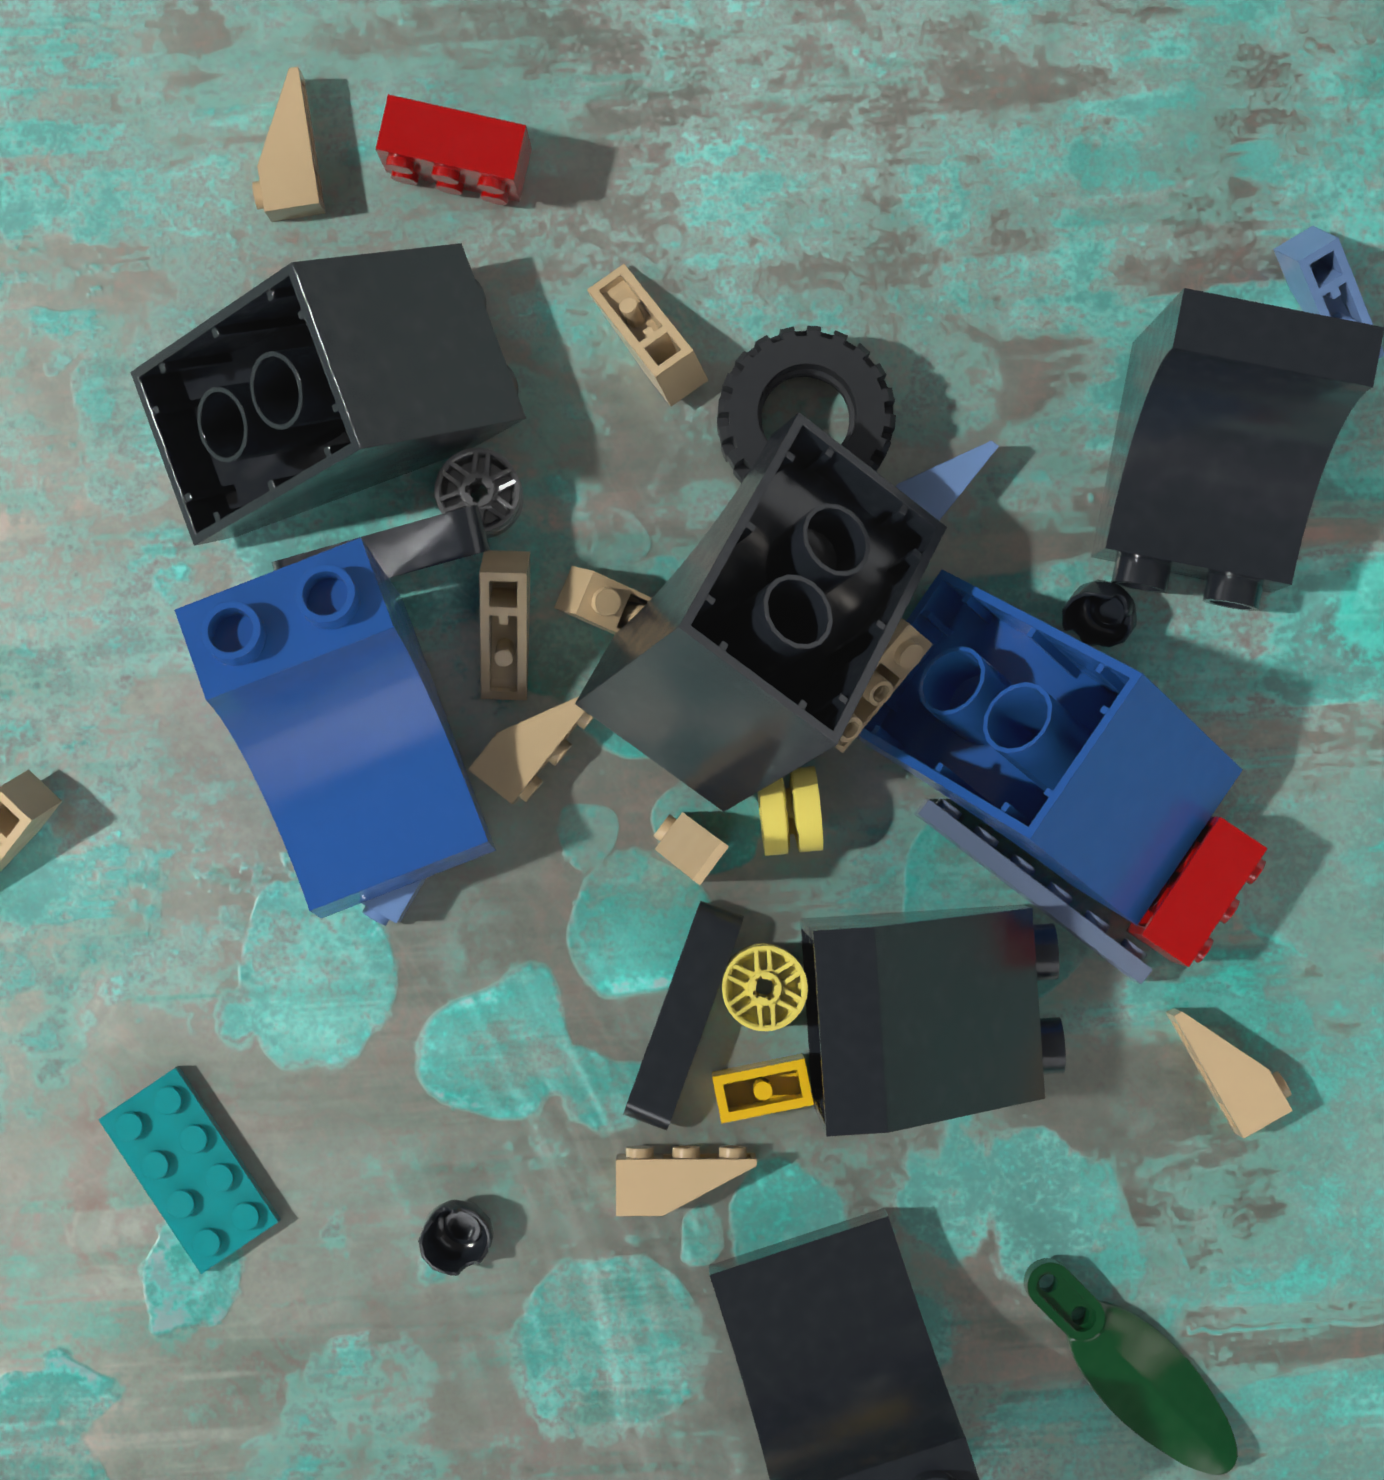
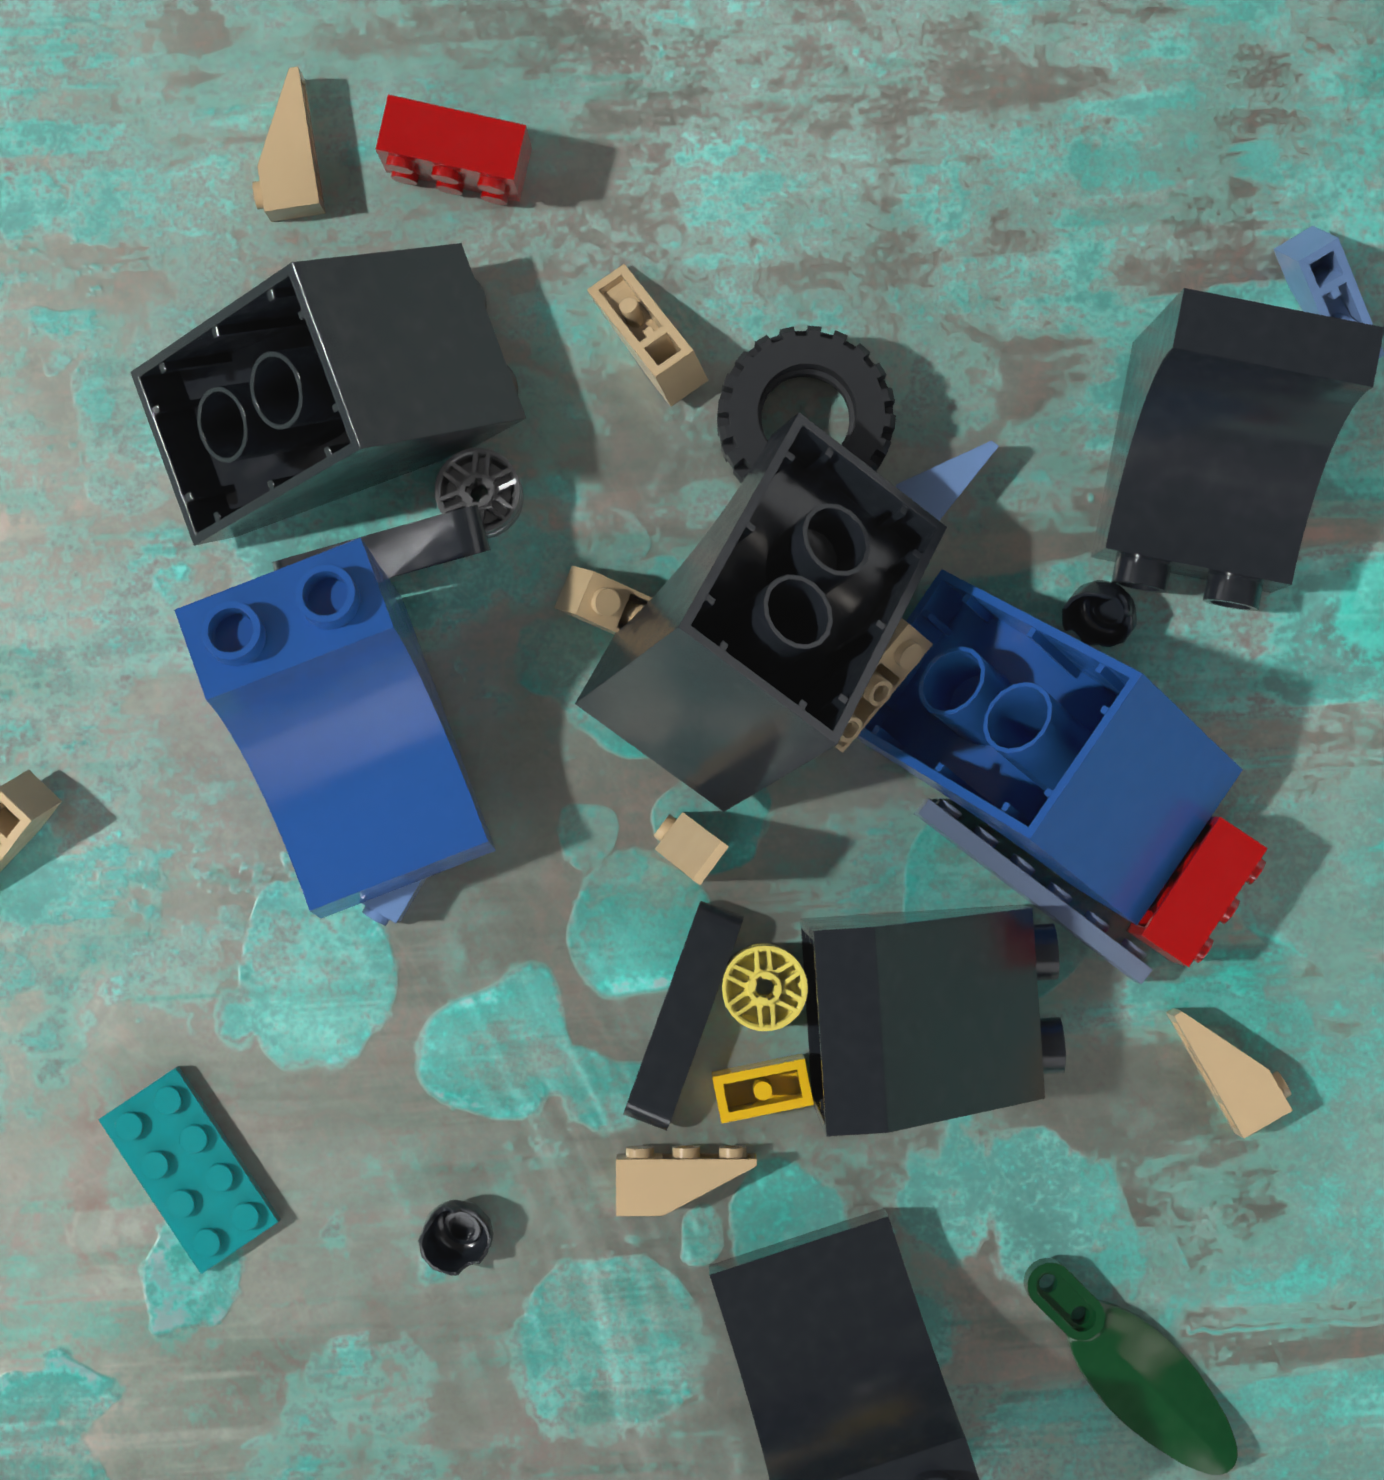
tan slope [468,696,594,804] -> none
tan slope [479,550,530,700] -> none
light yellow wheel [757,766,823,856] -> none

